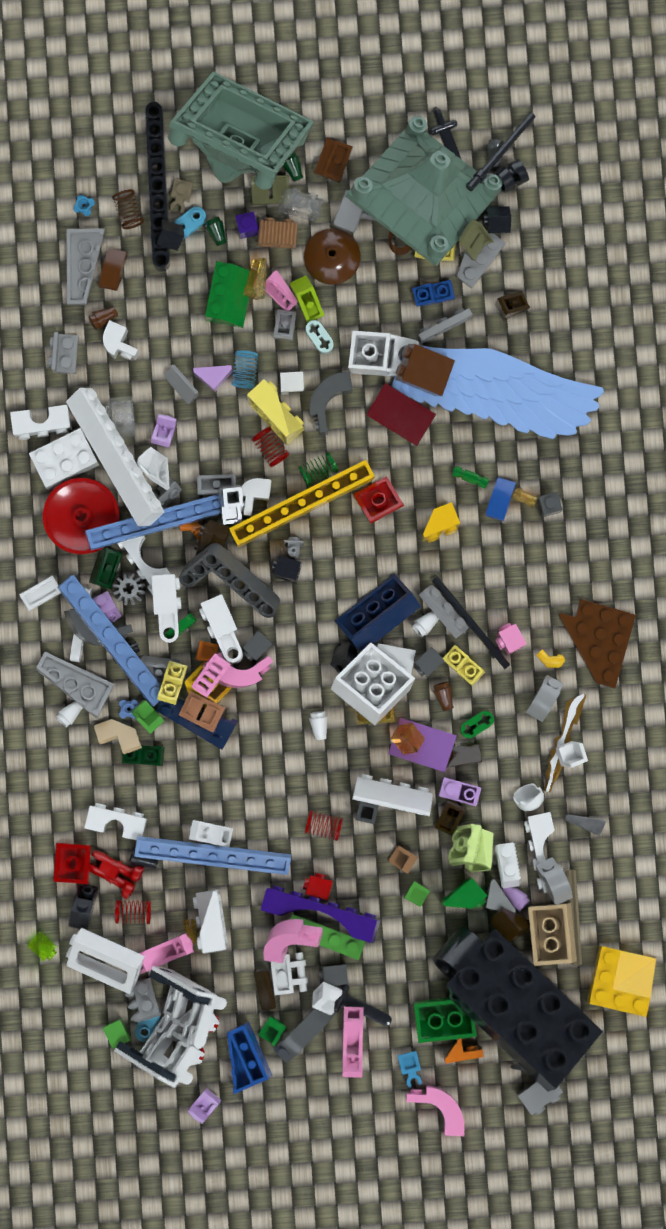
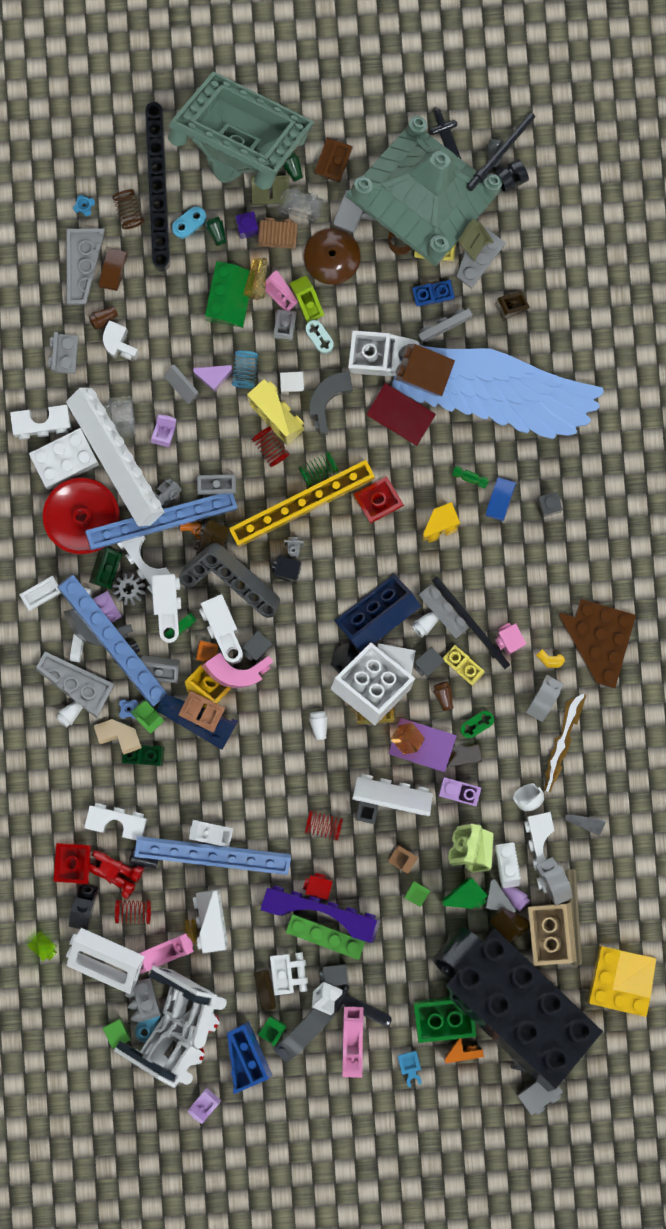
white slope [137,447,170,490] -> none
black panel [157,219,185,251] -> none
light yellow slope [157,661,188,705] -> none
dark tan plate [170,179,194,214] -> none
bright pink slope [191,653,231,697] -> none
brick [219,485,243,525] -> none
white brick [241,478,272,518] -> none
bright pink arch [263,919,323,963] -> none
bright pink arch [406,1085,464,1136] -> none
dark brown slope [434,800,466,836] -> none
black brick [483,206,511,233] -> none
clear yellow pin [512,488,537,508] -> none
white panel [556,741,588,768] -> none

